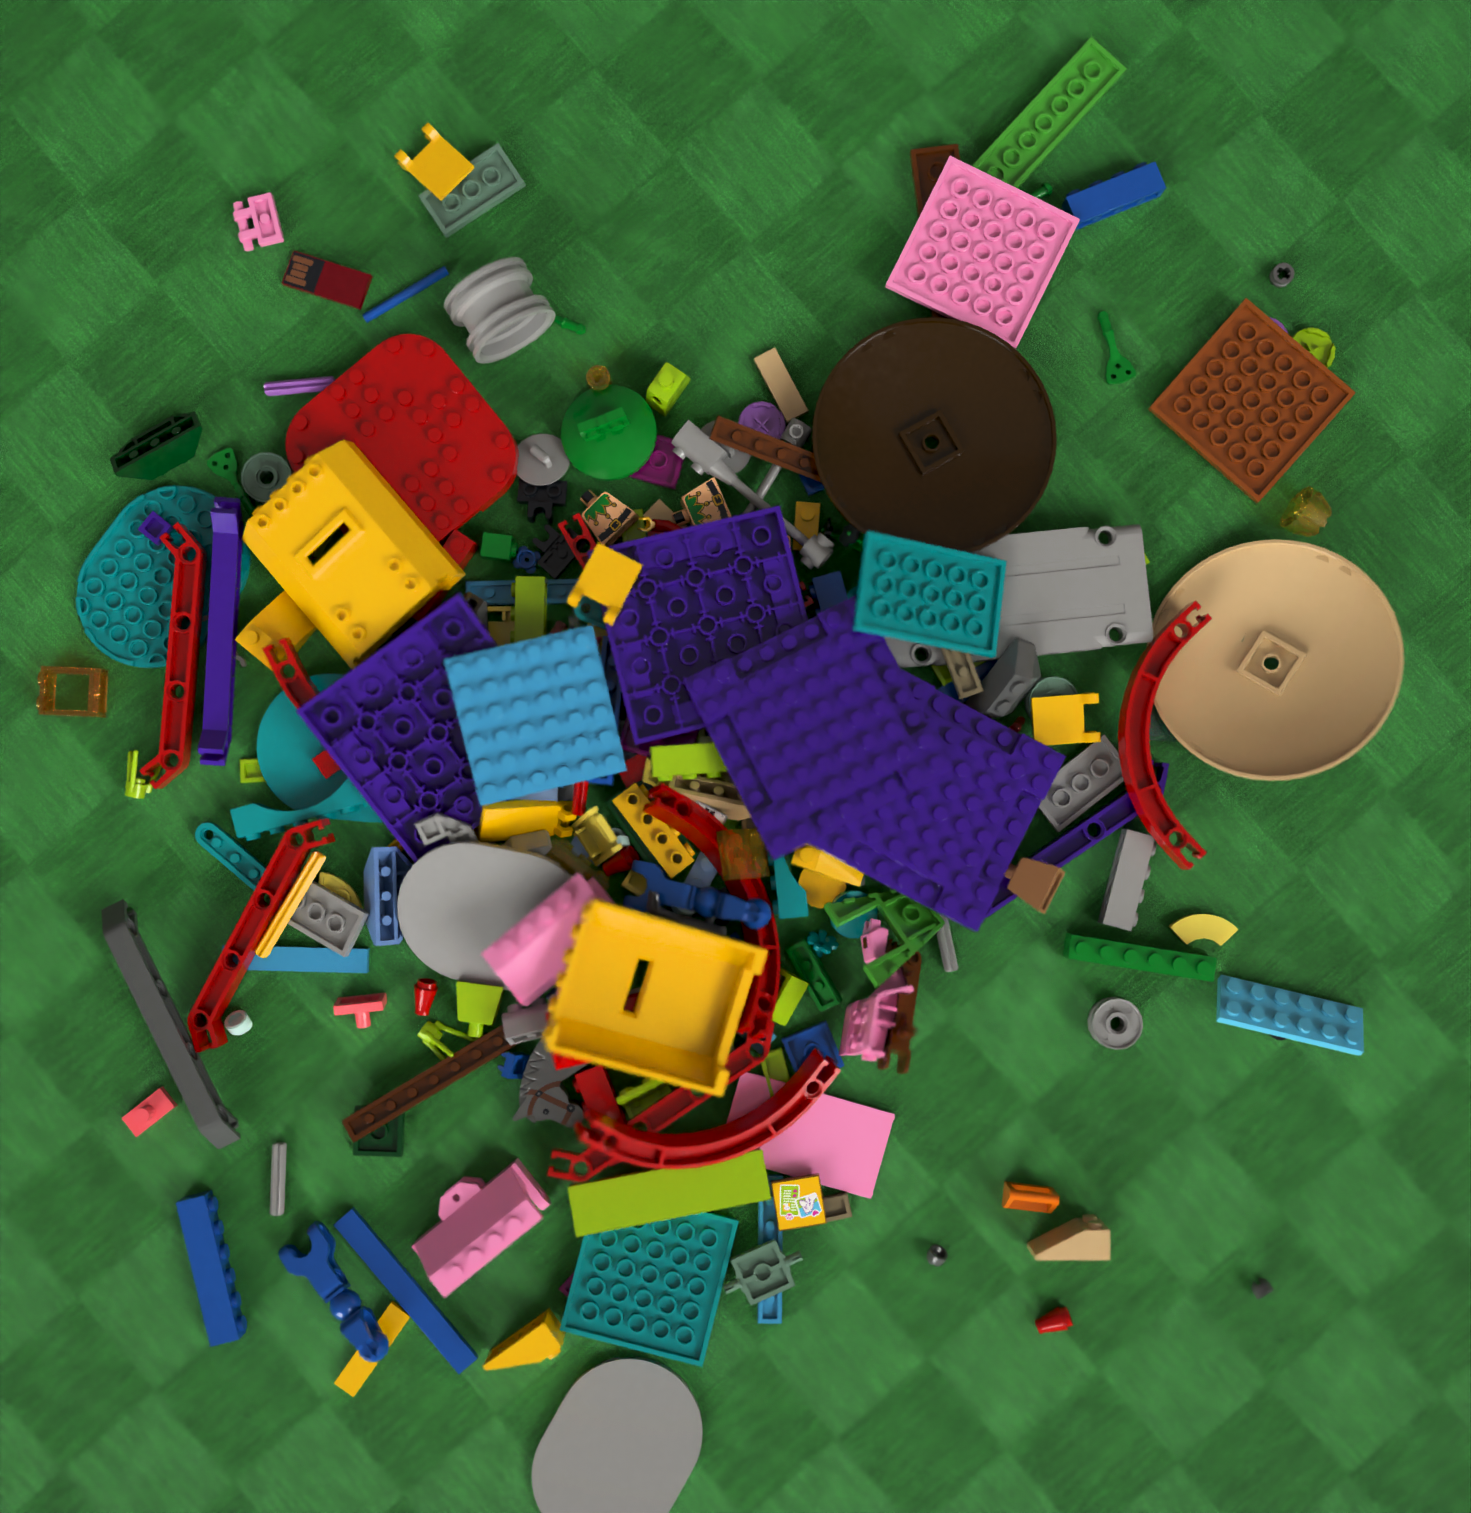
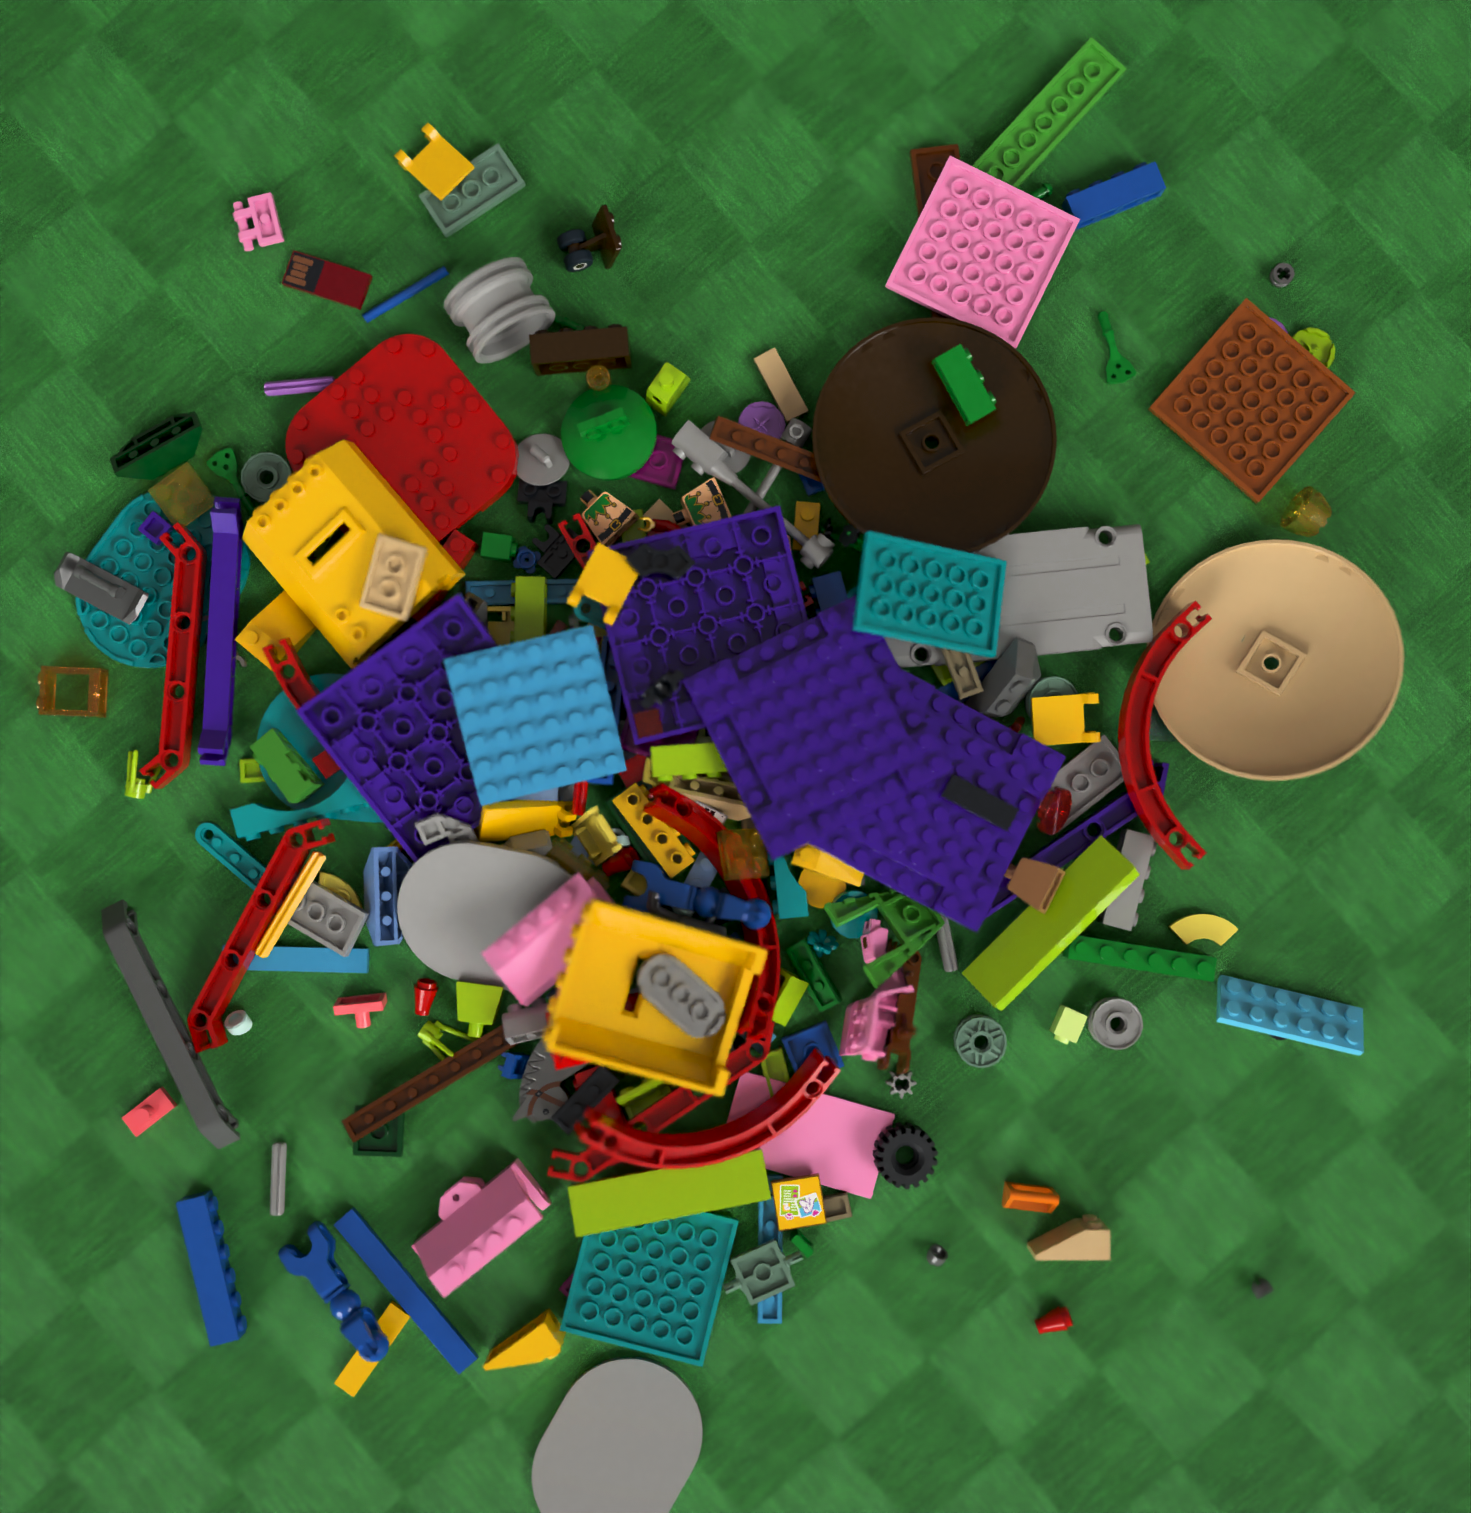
none -> dark grey piece [54,552,149,625]
none -> clear yellow plate [148,462,215,526]
none -> bright green wedge [250,728,325,803]
none -> tan tile [359,534,428,621]
none -> dark brown brick [529,324,632,376]
none -> black tile [551,1064,620,1135]
none -> dark brown plate [557,204,622,272]
none -> black tile [625,543,696,581]
none -> clear red tile [633,709,663,738]
none -> light grey tile [637,954,725,1037]
none -> black plate [640,669,685,711]
none -> green tile [790,1229,814,1258]
none -> black tyre [873,1122,938,1189]
none -> light grey gear [885,1070,917,1099]
none -> green brick [932,344,996,426]
none -> black tile [941,774,1019,832]
none -> sand green wheel [953,1014,1007,1068]
none -> lime tile [962,835,1140,1011]
none -> clear red tile [1037,786,1072,835]
none -> yellowish green brick [1049,1004,1088,1045]

